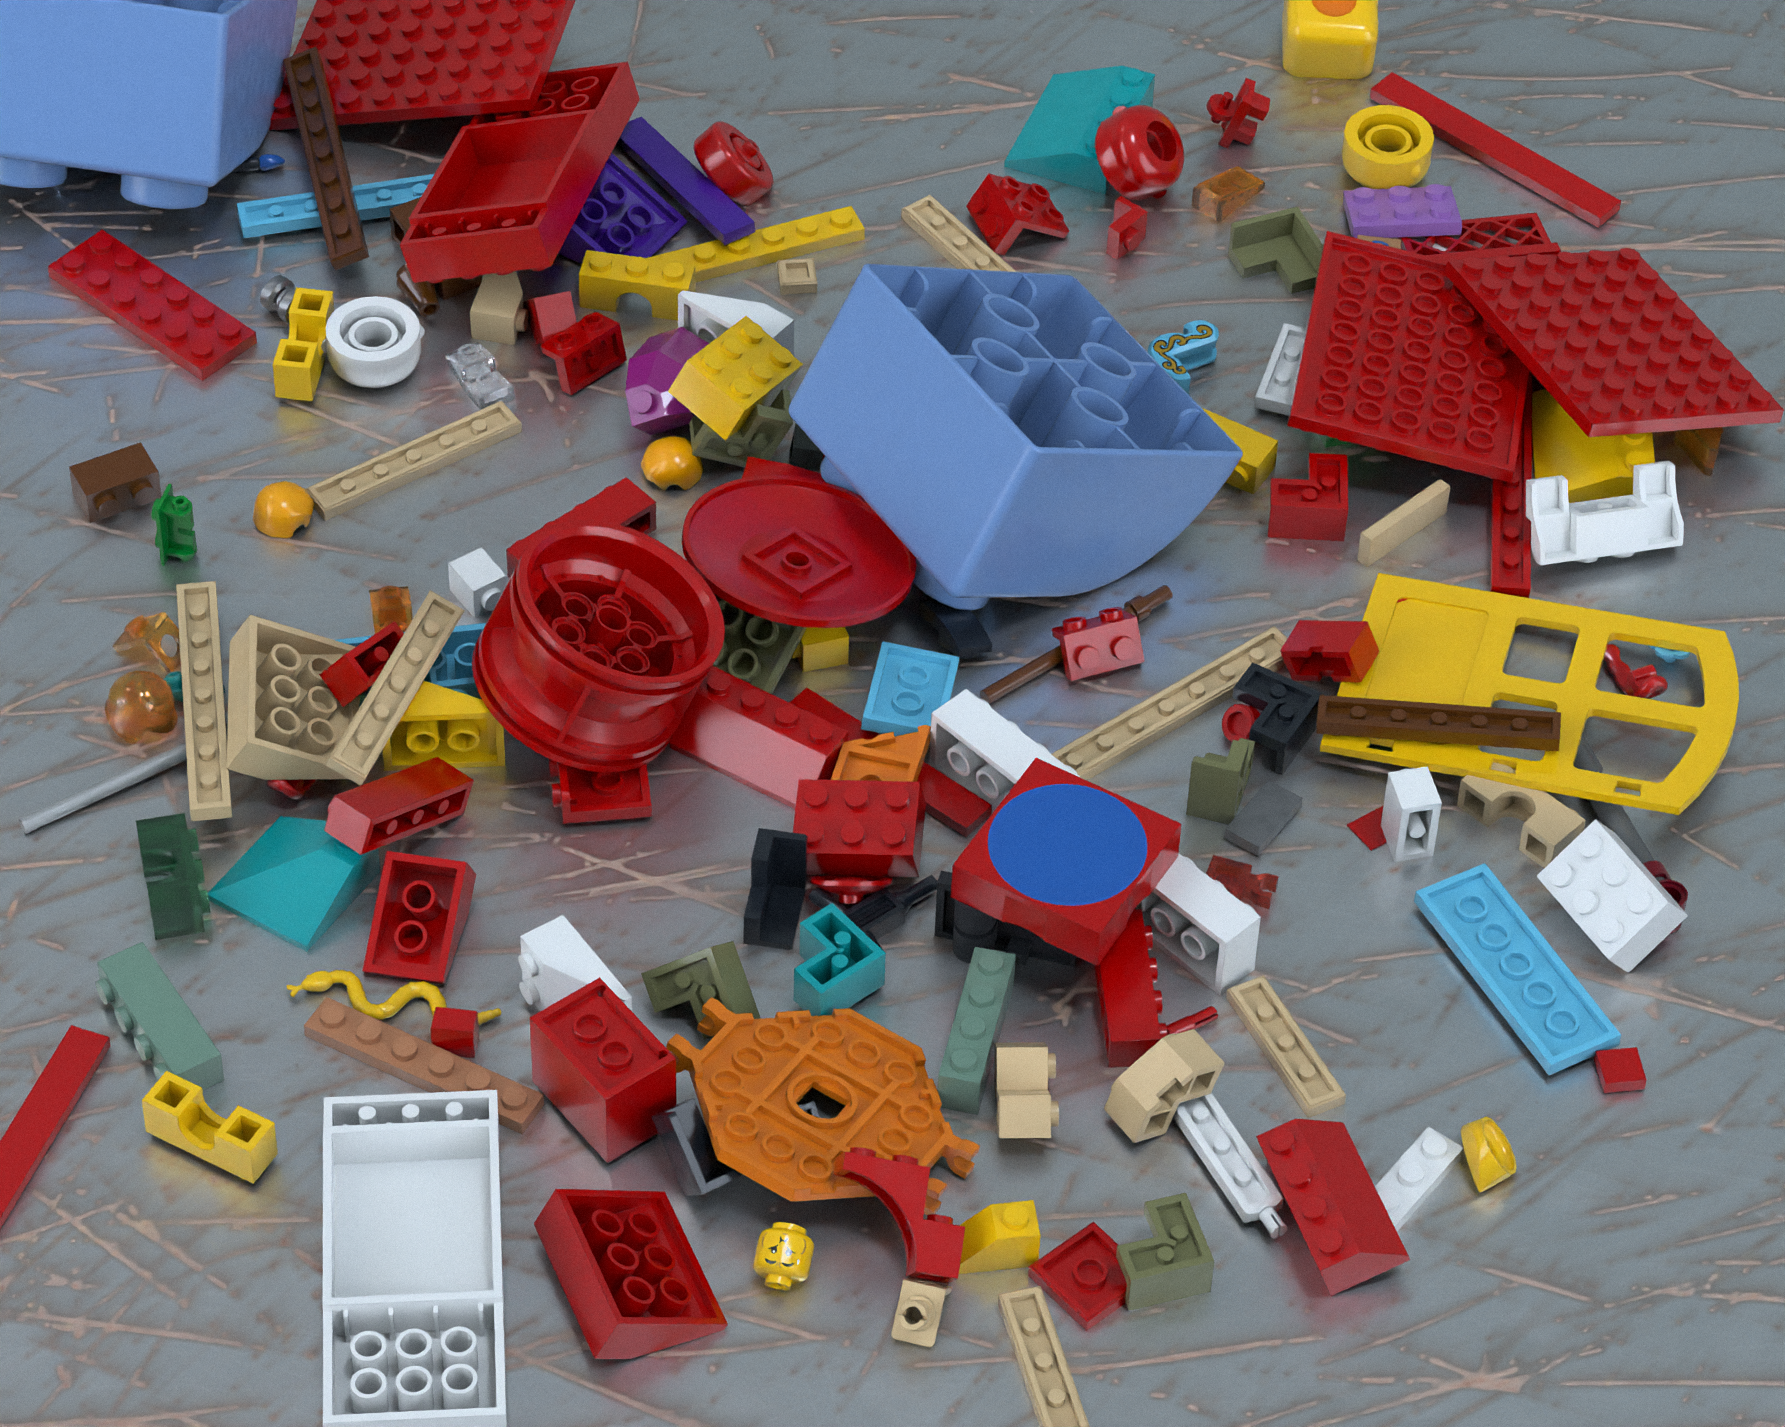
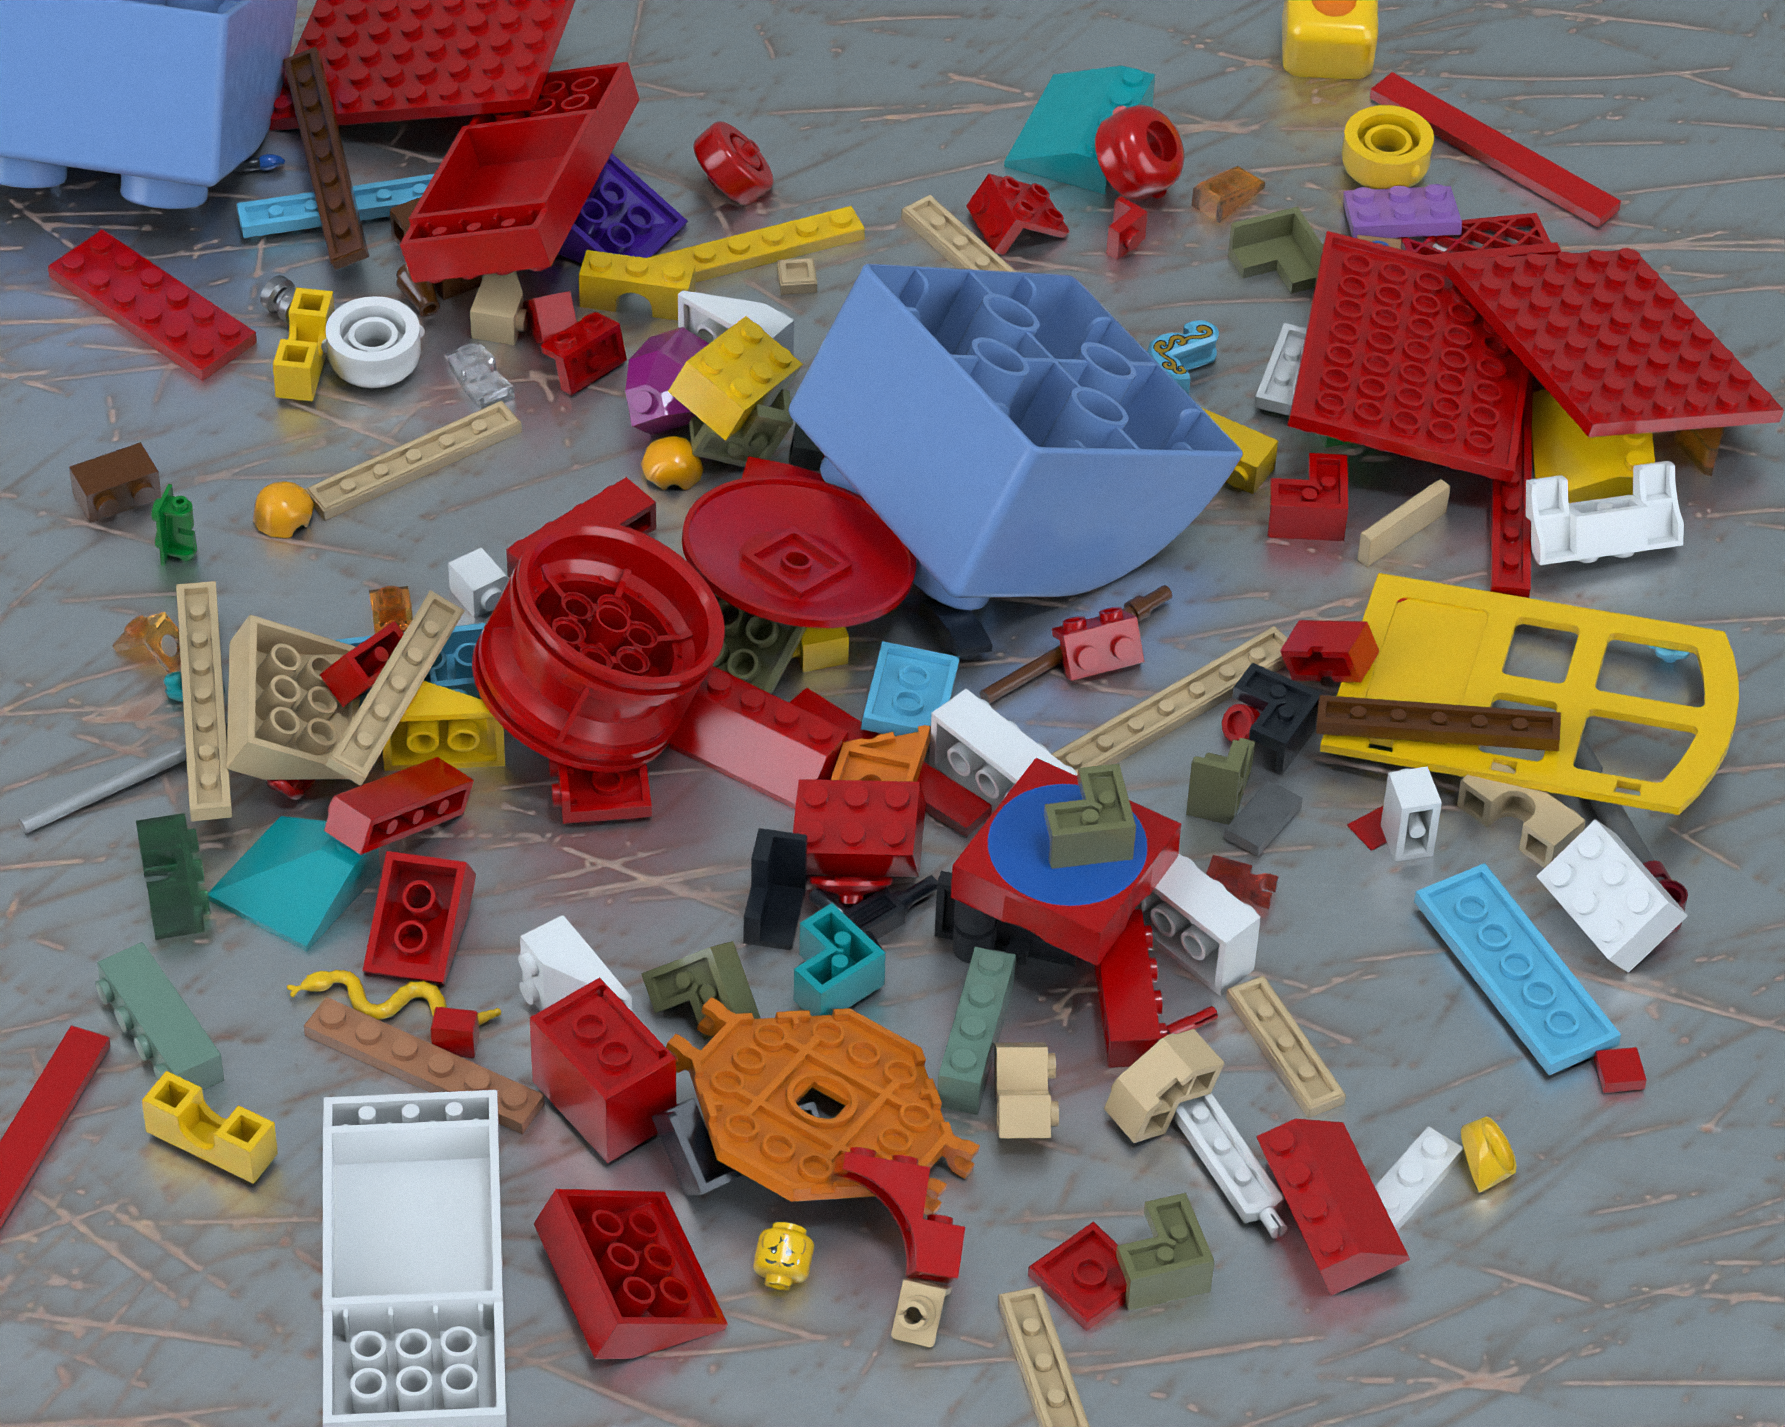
clear orange helmet [104,670,178,744] -> none
dark purple tile [617,116,755,245] -> none
yellow slope [959,1200,1041,1274] -> none
red hips [1206,78,1270,149] -> none
red piece [1603,644,1668,699] -> none
none -> olive panel [1044,763,1136,869]

